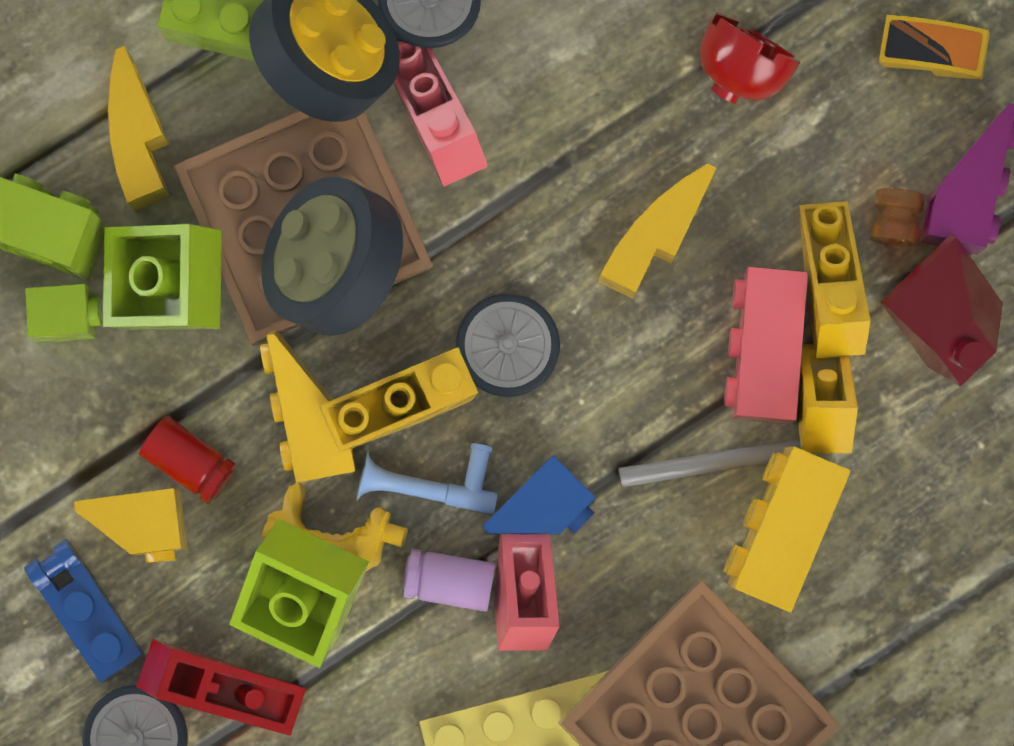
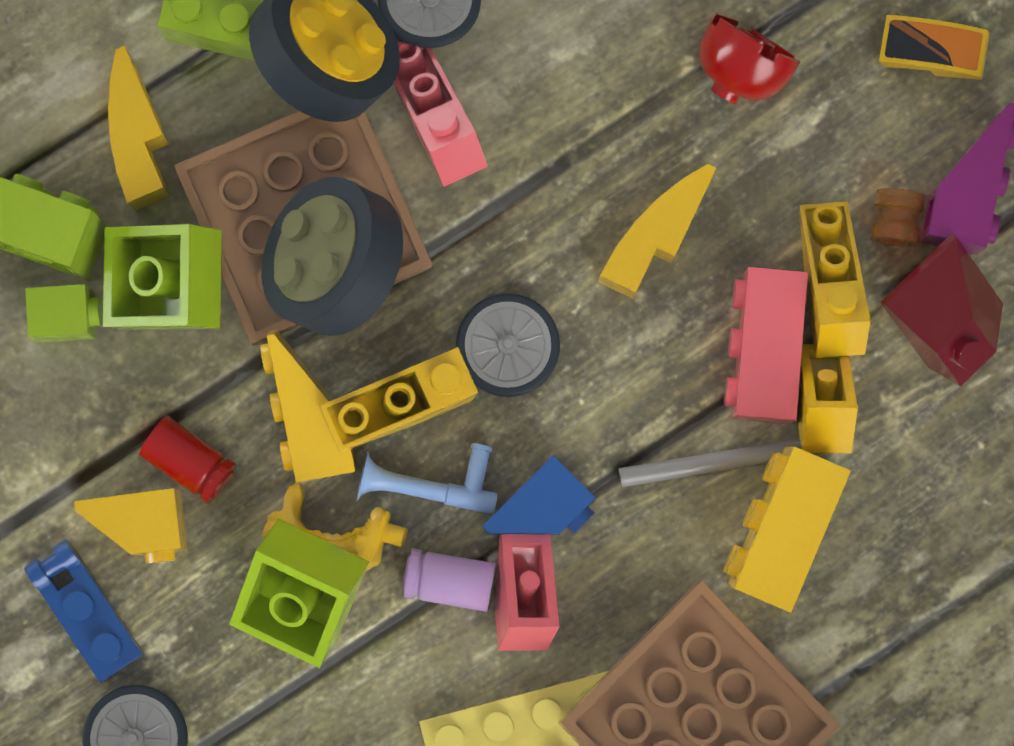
red slope [136,639,306,736] -> none

